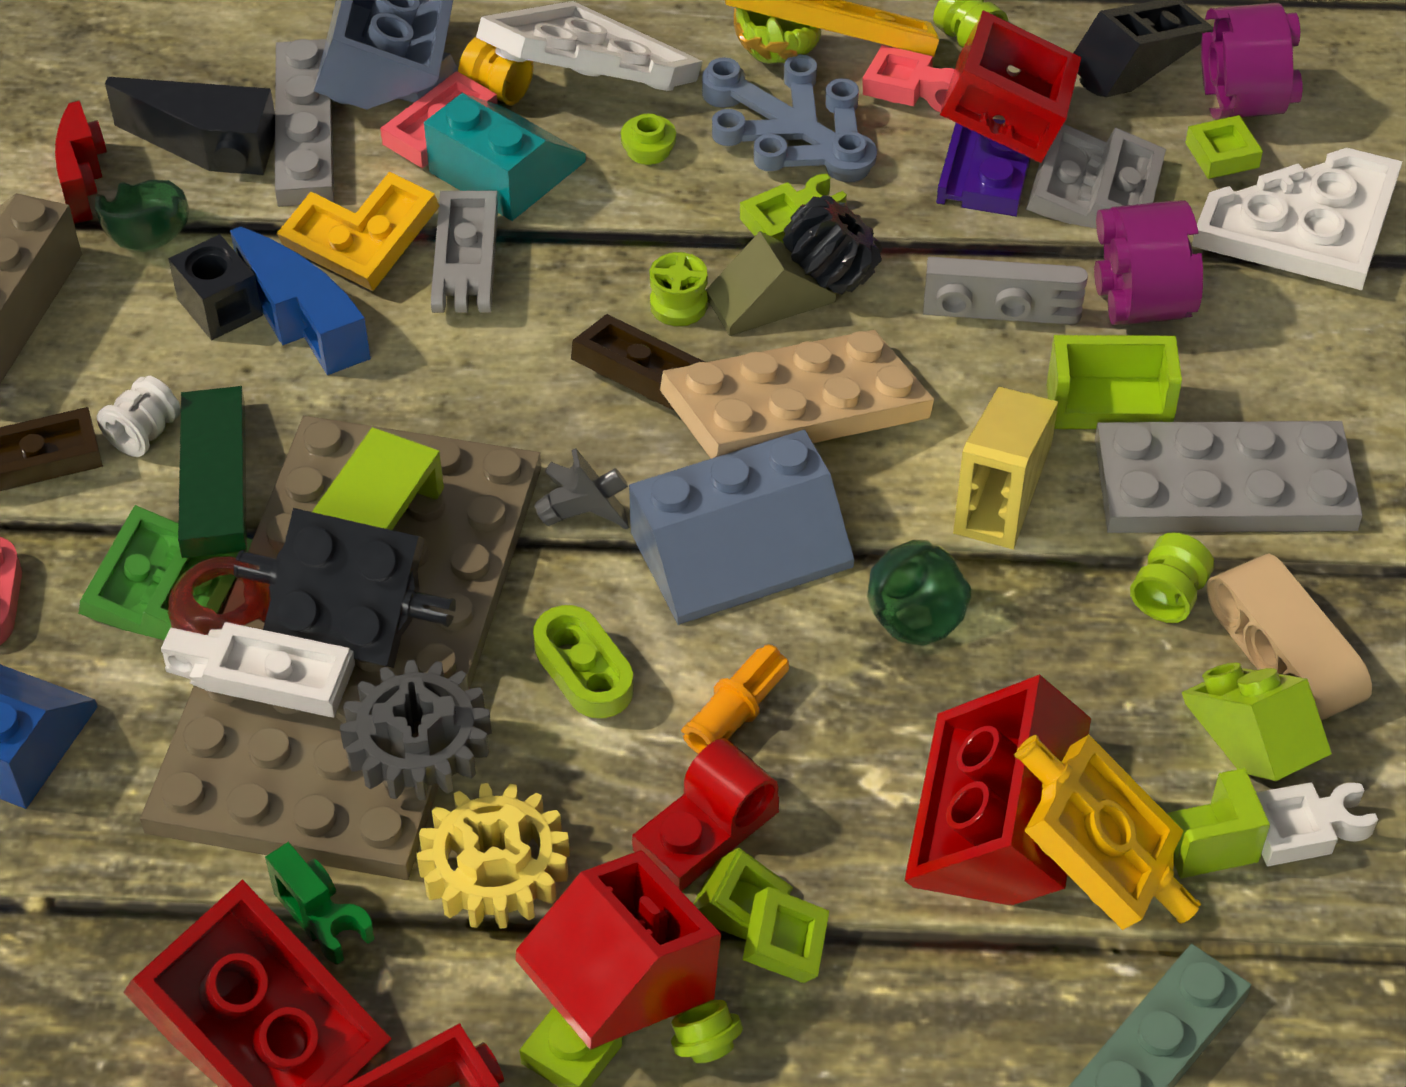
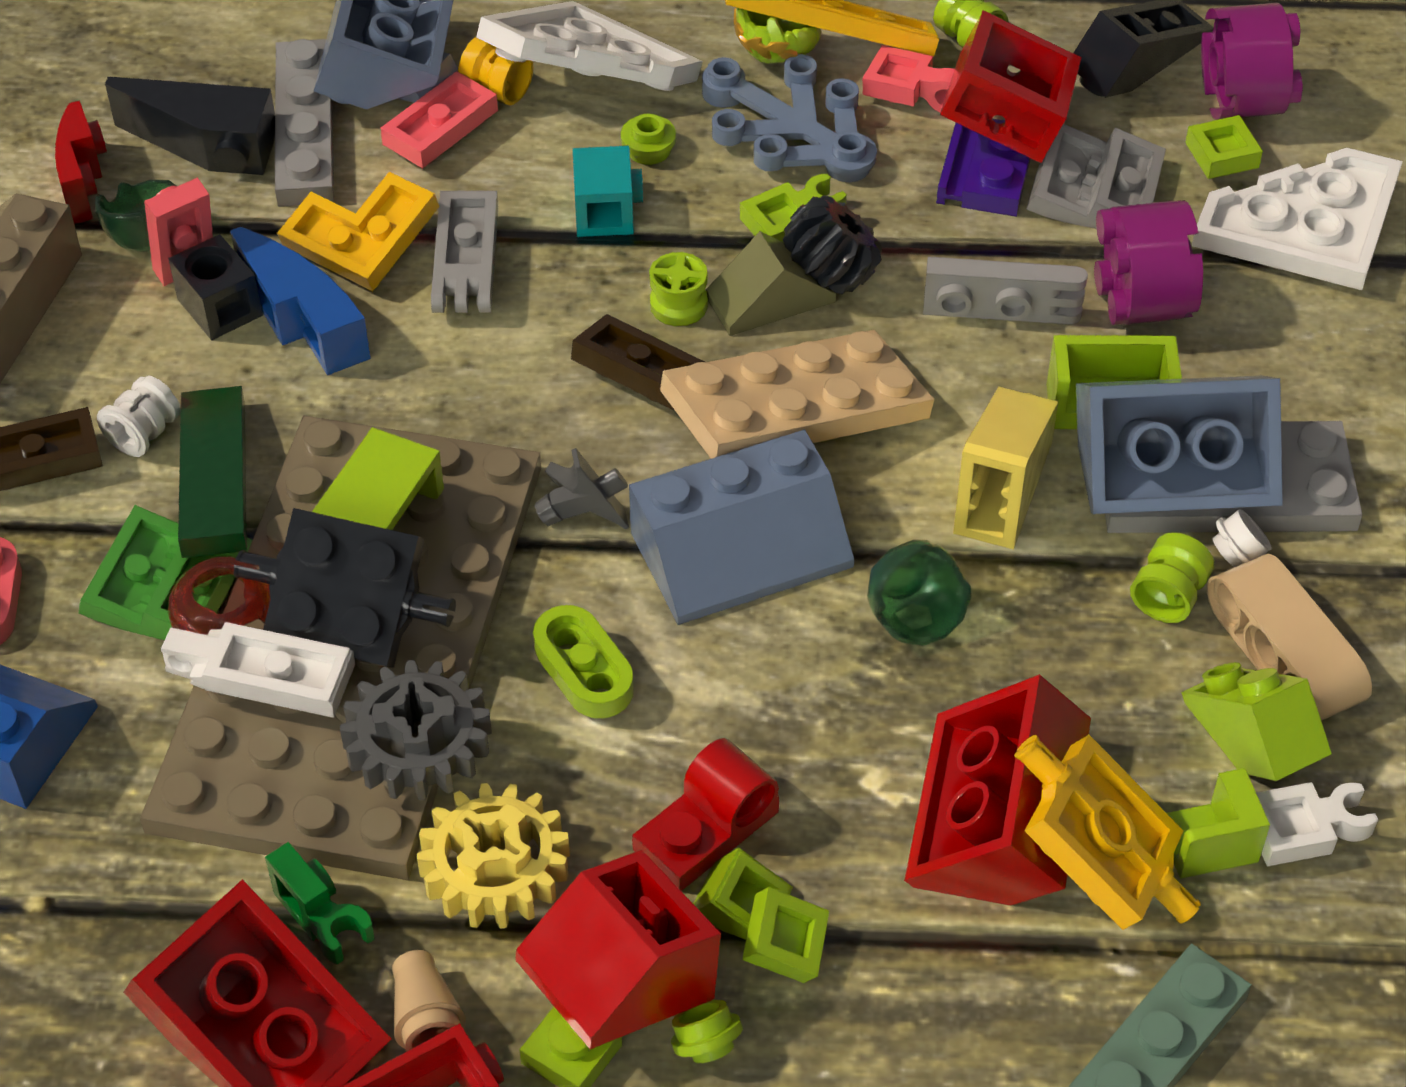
teal slope [424,93,586,221] -> none
light orange axle [681,644,789,754] -> none
none -> coral plate [144,177,213,286]
none -> tan cone [392,950,466,1052]
none -> teal brick [572,146,643,237]
none -> sand blue slope [1076,375,1283,514]
none -> white plate [1213,509,1272,567]

